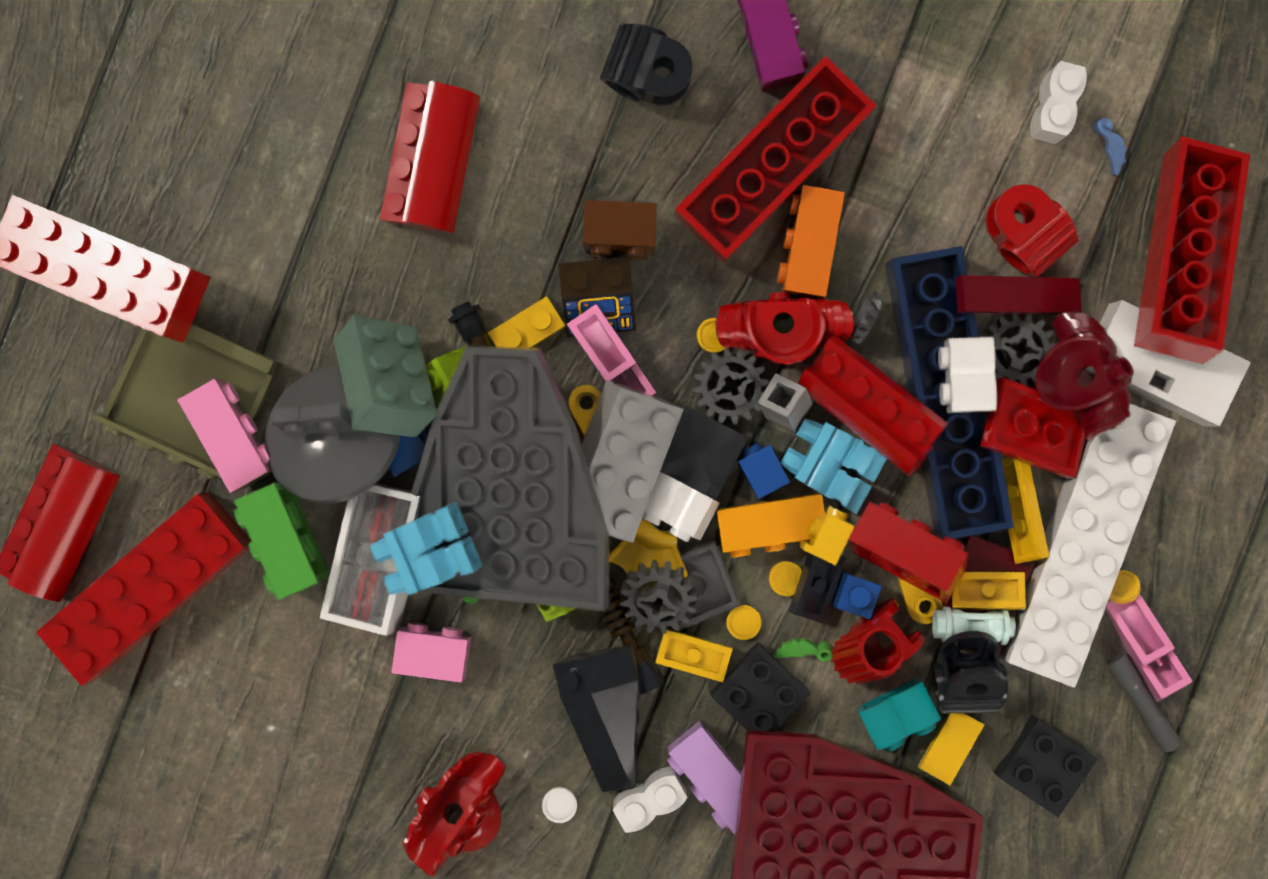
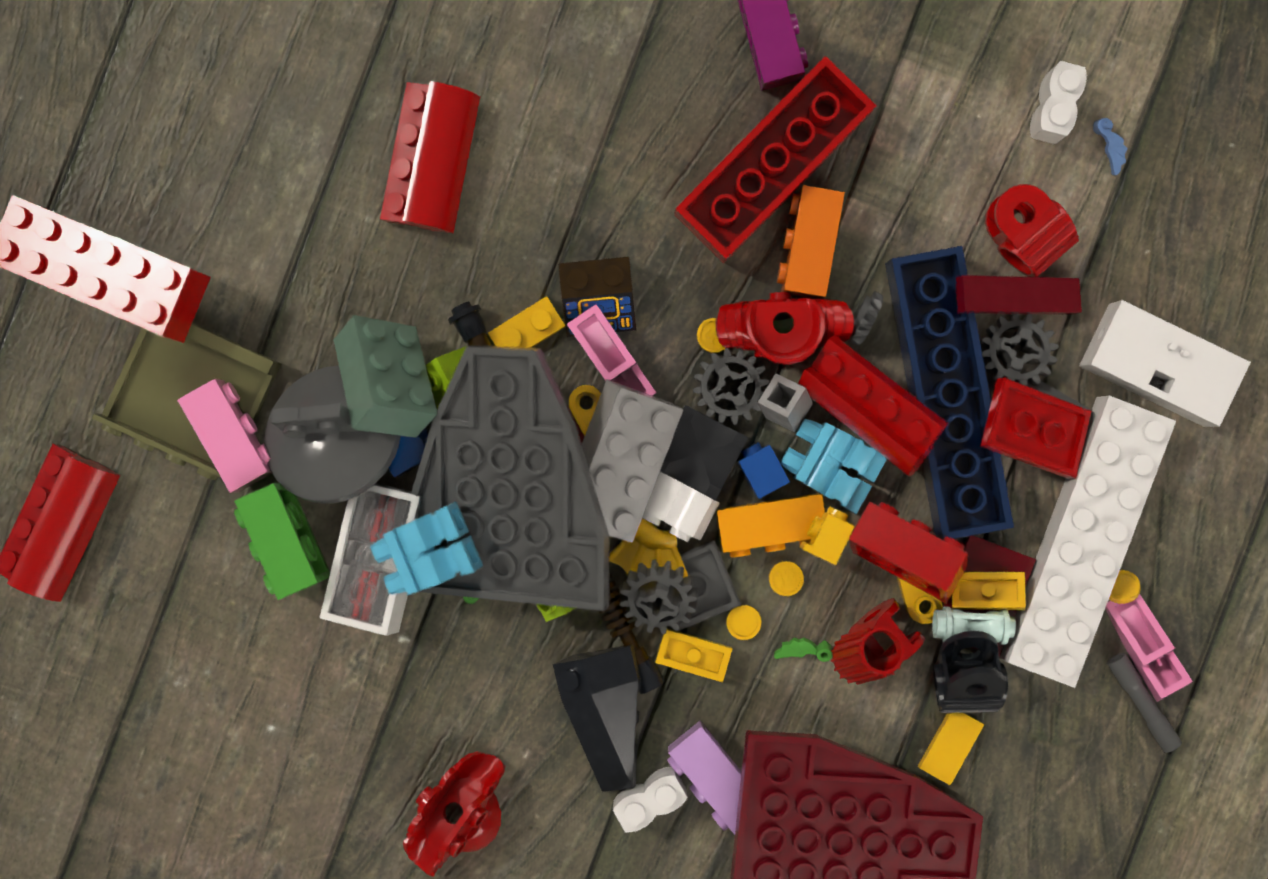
red brick [36,492,251,686] -> none
bright pink brick [392,622,471,683] -> none
white piece [542,787,577,823] -> none
reddish brown brick [583,200,657,261] -> none
black piece [600,23,693,106] -> none
black brick [710,642,811,732] -> none
black plate [788,552,847,623] -> none
blue brick [831,571,882,619] -> none
teal brick [856,677,941,752] -> none
white brick [938,337,996,413] -> none
black brick [993,715,1098,818] -> none
yellow tile [1001,457,1050,564] -> none
dark red piece [1035,312,1134,442] -> none
red brick [1134,136,1250,364] -> none

